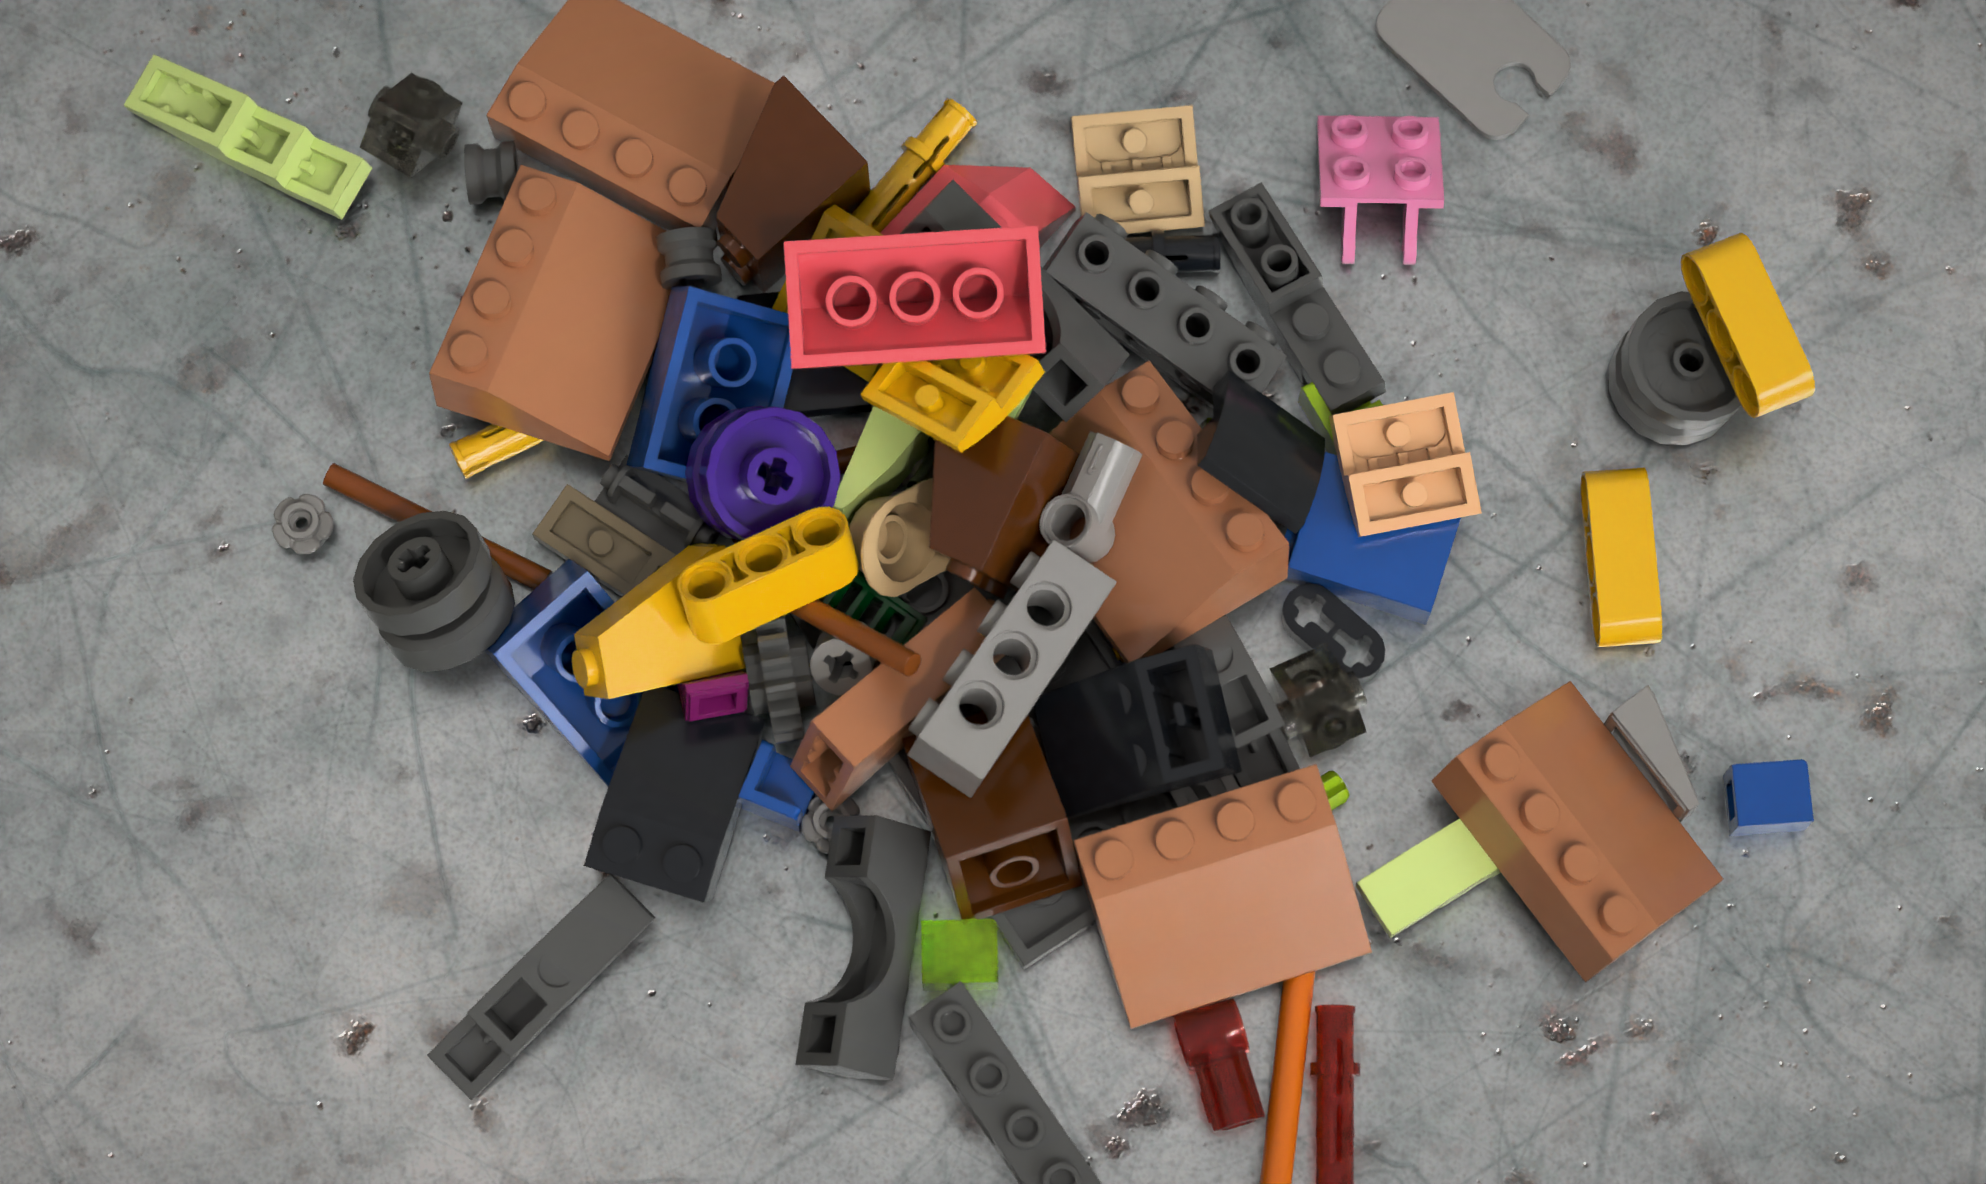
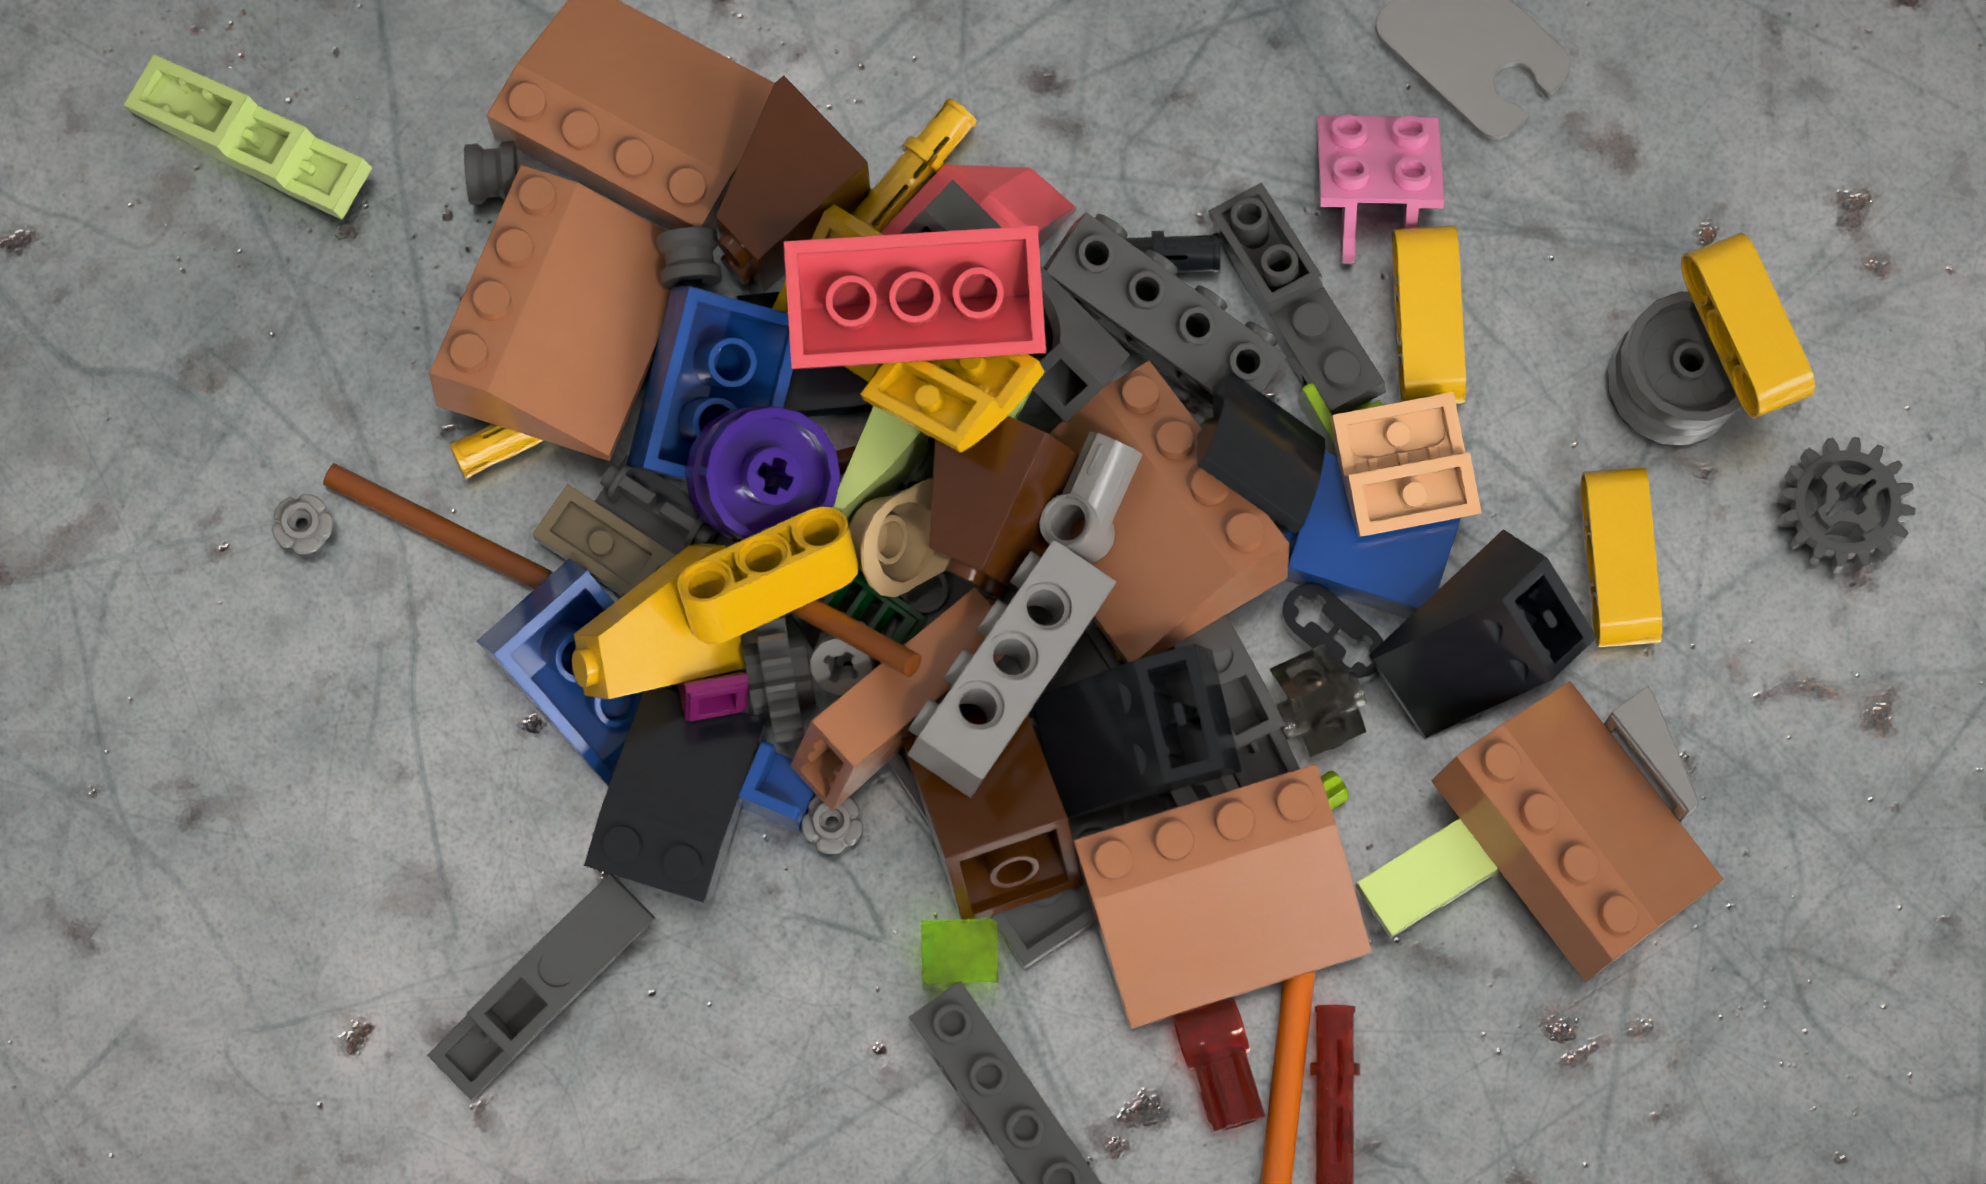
dark grey wheel [353,511,515,672] -> none
clear smoke brick [359,72,463,178] -> none
dark grey arch [795,815,931,1080] -> none
tan slope [1071,105,1205,234] -> none
blue panel [1723,759,1814,836] -> none
none -> black slope [1368,529,1597,737]
none -> yellow beam [1392,225,1466,404]
none -> dark grey gear [1777,437,1916,573]

